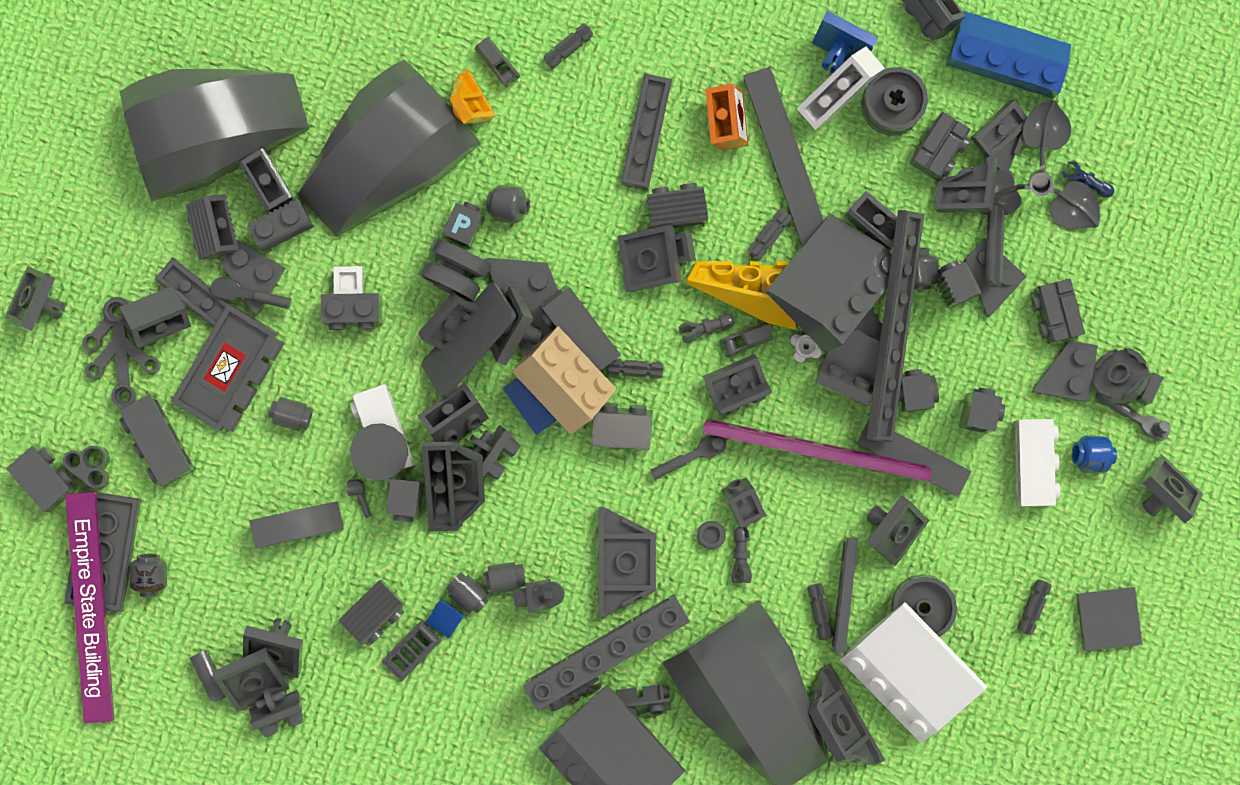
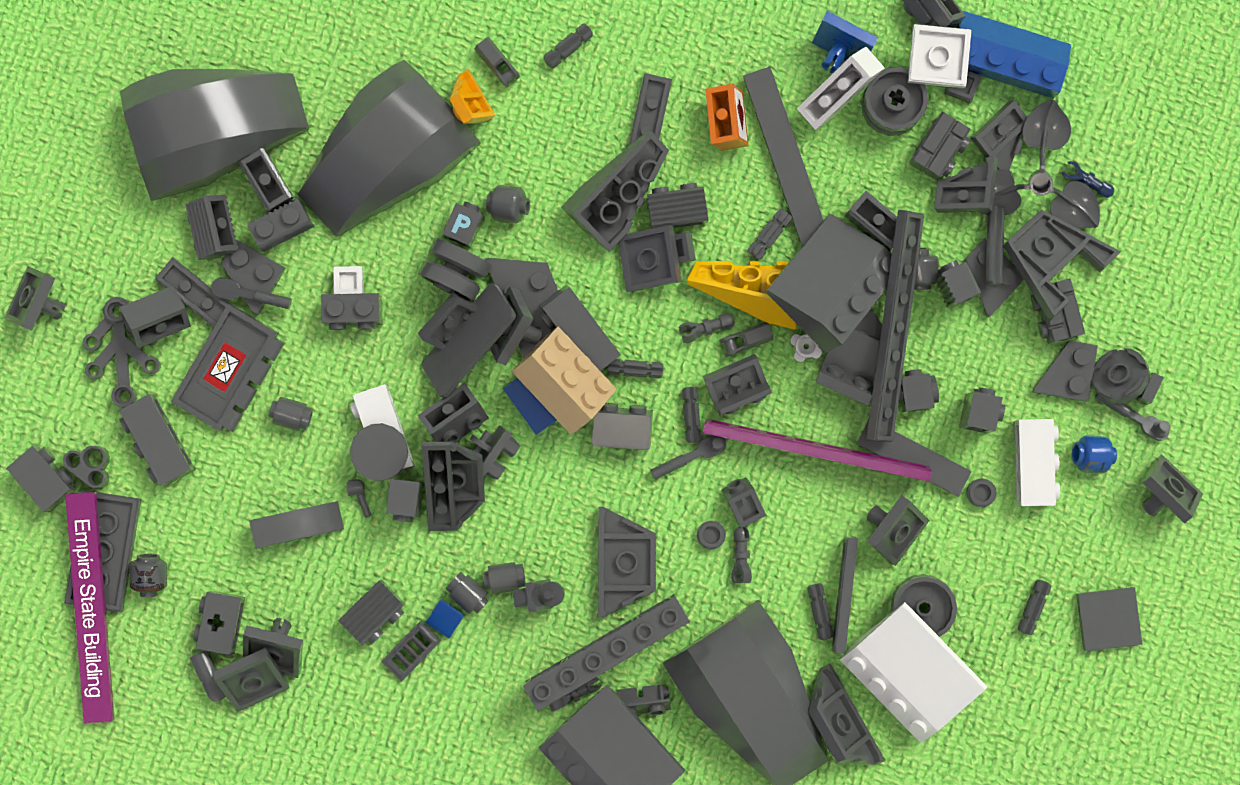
dark grey hips [249,687,303,737] -> none
none -> dark grey brick [193,591,246,655]
none -> dark grey wedge [561,130,669,252]
none -> dark grey axle [682,387,702,443]
none -> white tile [908,24,971,88]
none -> dark grey tile [944,71,981,103]
none -> dark grey tile [966,478,997,507]
none -> dark grey wing [1004,209,1121,321]

